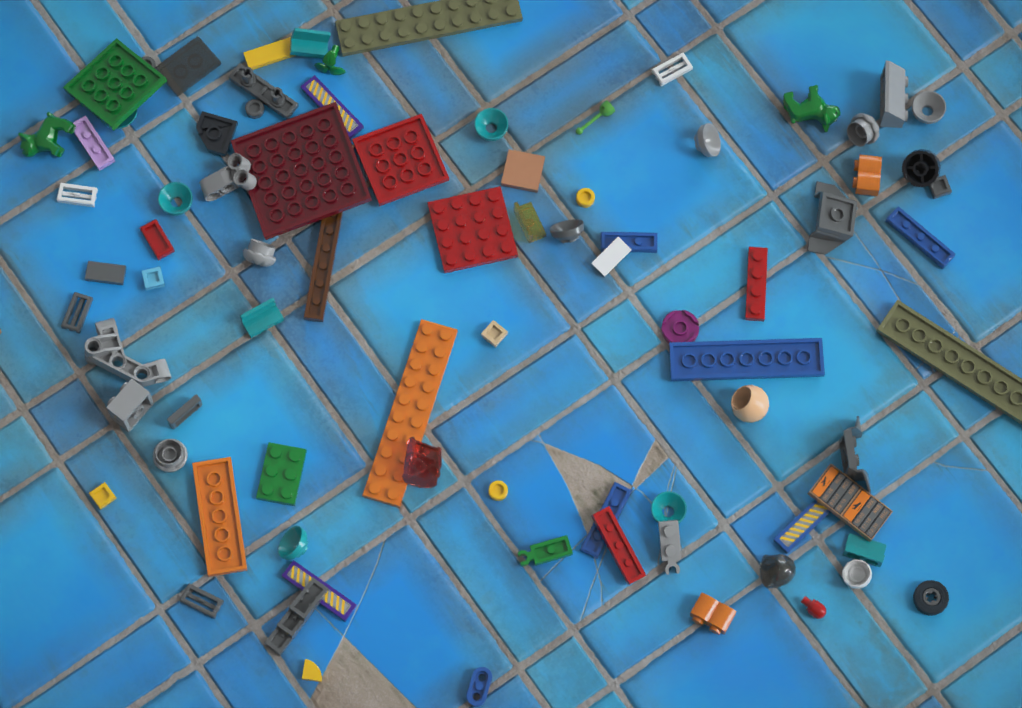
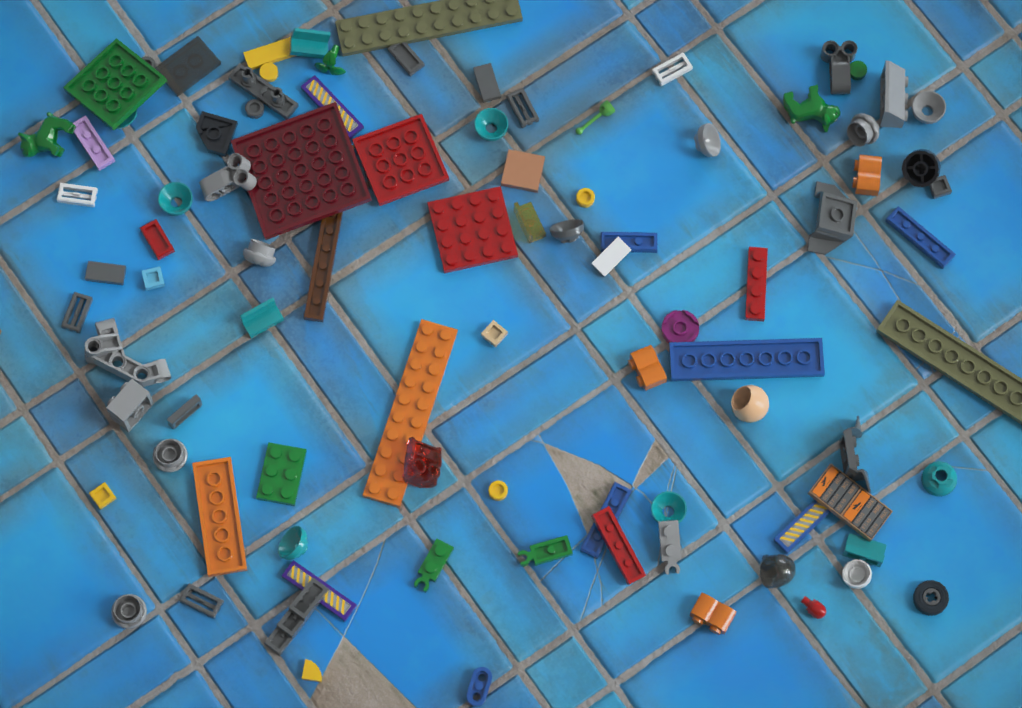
none -> light grey piece [111,594,147,629]
none -> yellow tile [260,63,278,82]
none -> dark grey tile [387,42,425,76]
none -> green plate [414,539,454,593]
none -> dark grey tile [473,63,501,103]
none -> dark grey tile [506,88,539,129]
none -> orange brick [628,345,667,391]
none -> dark grey piece [820,40,858,94]
none -> green tile [850,61,867,80]
none -> teal piece [921,461,957,497]

